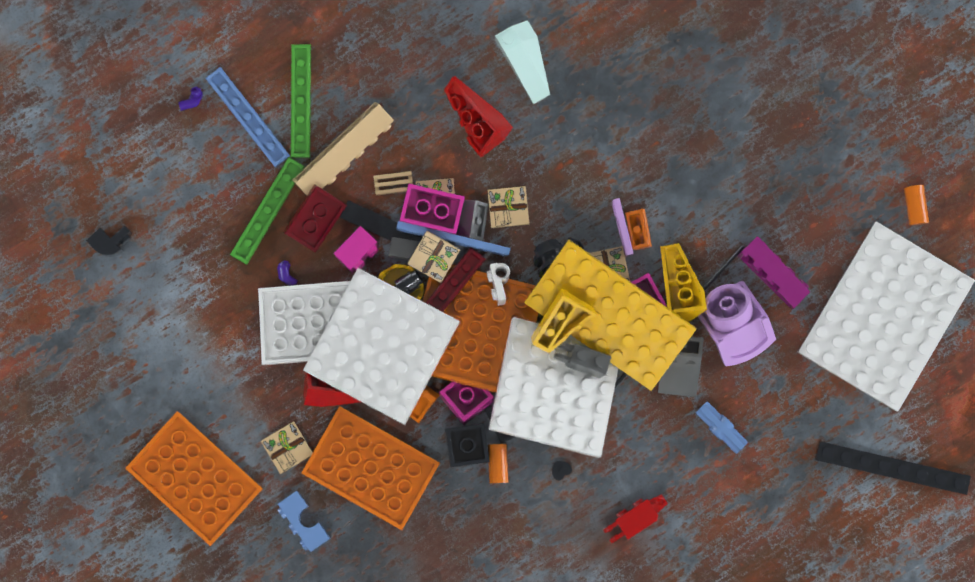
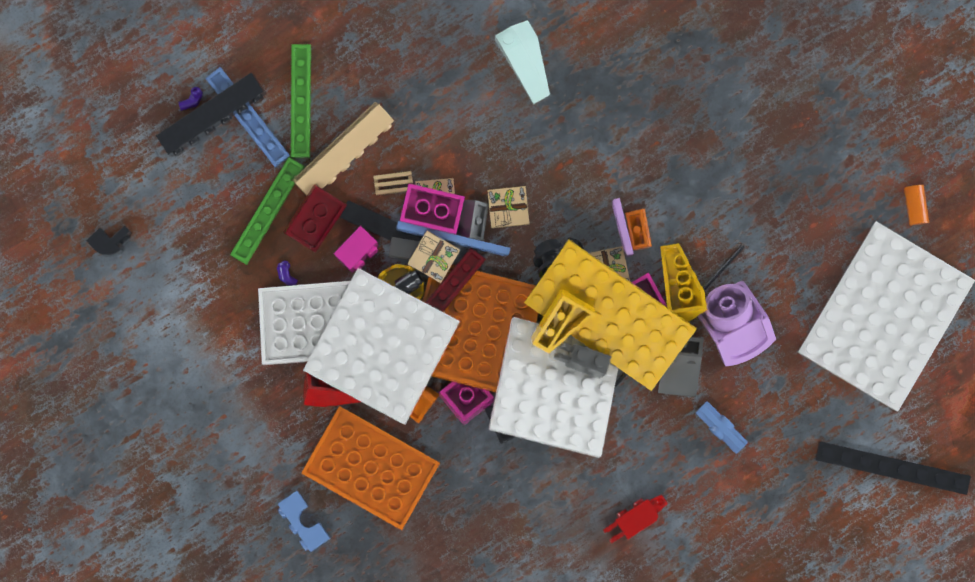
orange plate [125,411,263,546] -> none
tan tile [261,421,313,474] -> none
red wedge [444,76,513,157] -> none
black brick [445,423,489,467] -> none
white plate [487,263,510,306] -> none
orange brick [488,444,509,483] -> none
black piece [552,461,572,481] -> none
magenta wedge [738,236,810,310] -> none
none -> black brick [156,73,267,157]

